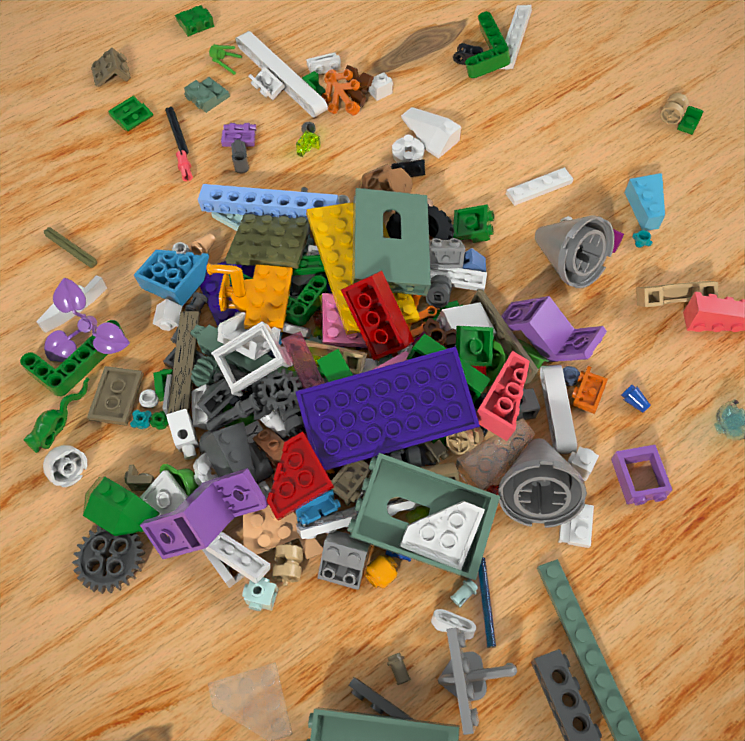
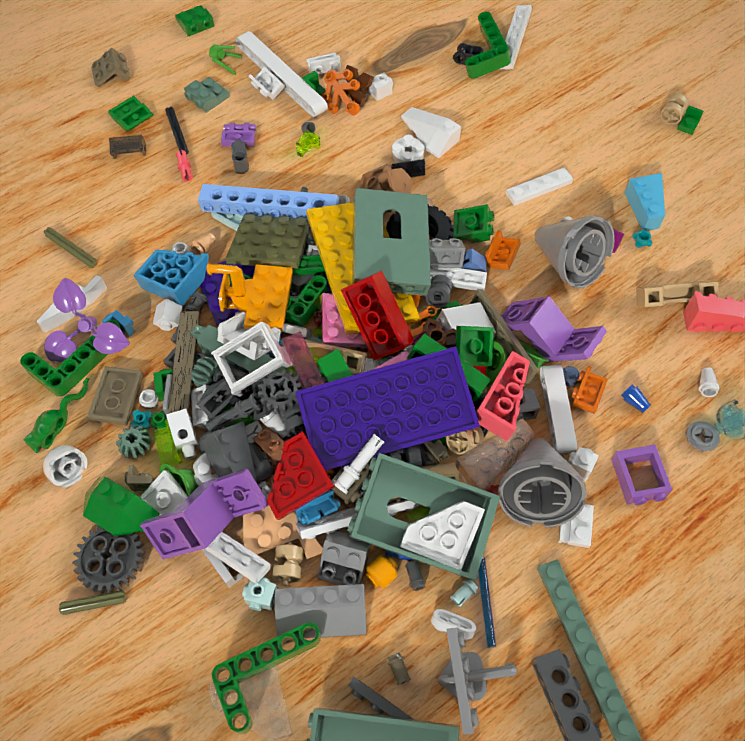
none -> olive axle [59,590,126,615]
none -> dark azure bracket [102,309,135,337]
none -> clear smoke hinge [109,135,146,159]
none -> sand green gear [116,424,152,459]
none -> clear neon green panel [153,420,183,466]
none -> green beam [212,622,321,734]
none -> light grey slope [275,584,367,639]
none -> white pin [332,434,384,494]
none -> dark grey pin [405,561,426,591]
none -> orange bracket [485,231,521,270]
none -> light grey gear [685,421,720,452]
none -> white cone [699,368,720,397]

